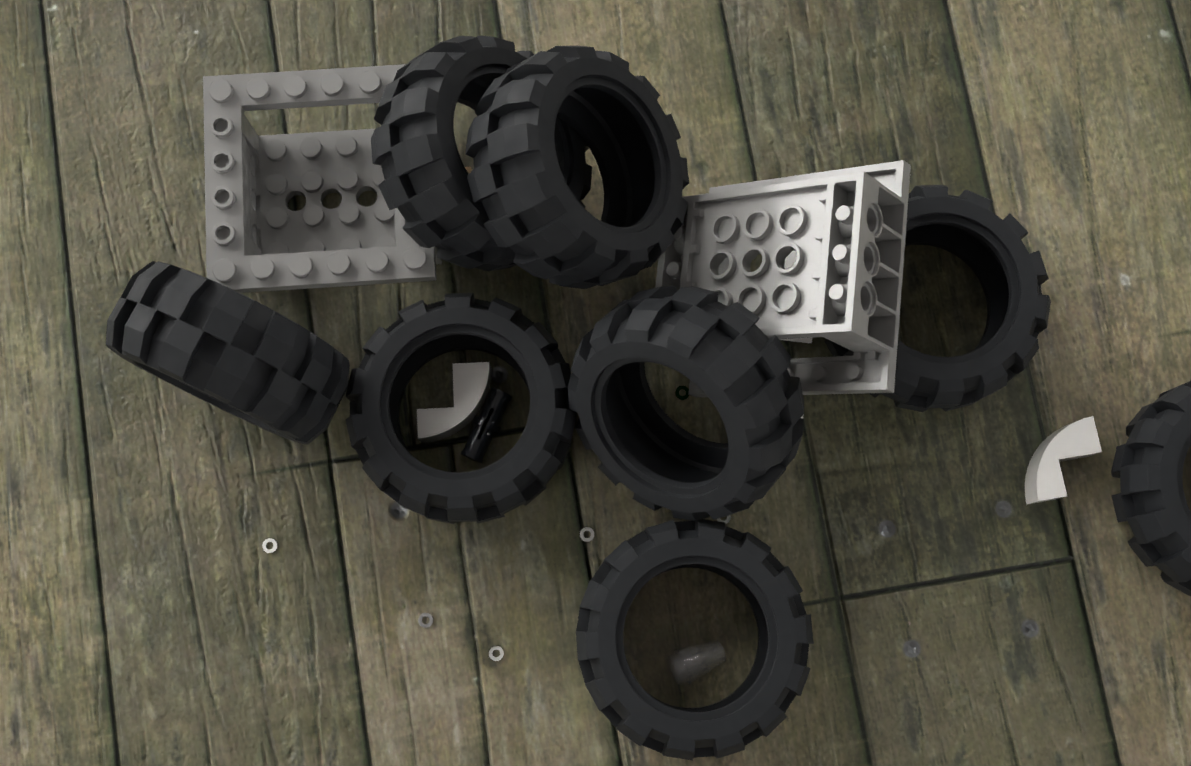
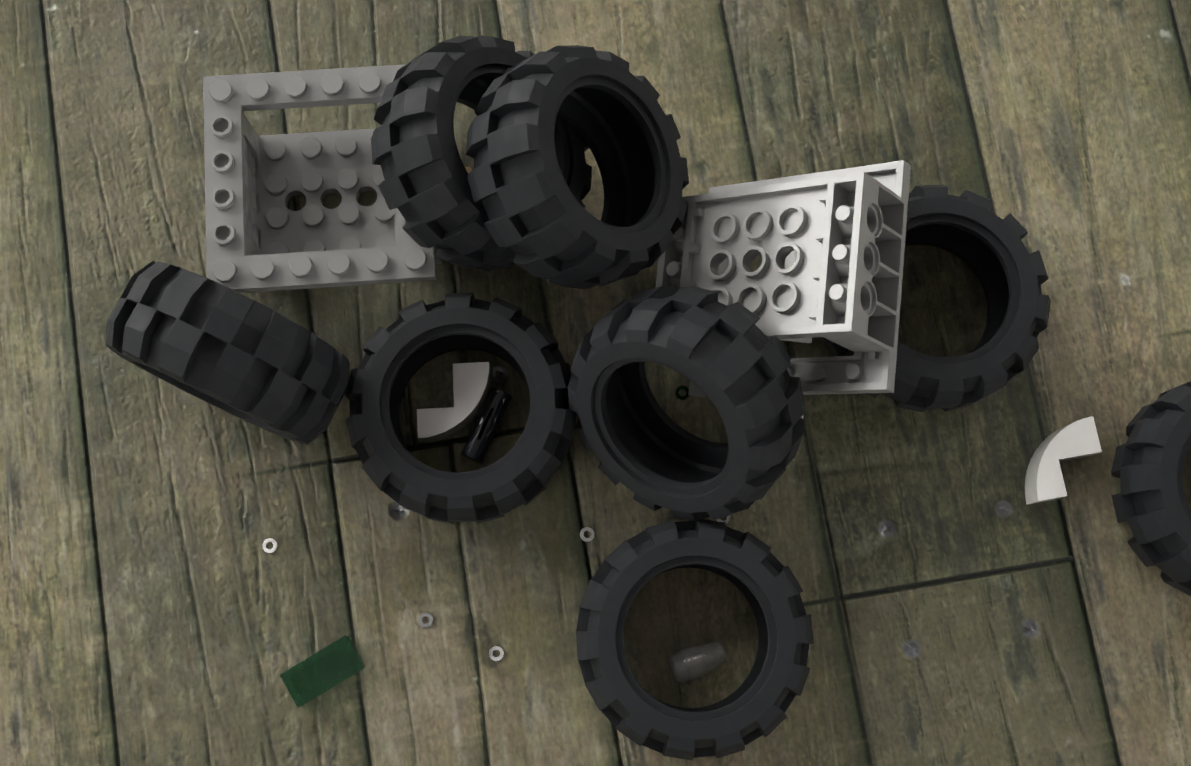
none -> clear green tile [280,635,366,708]

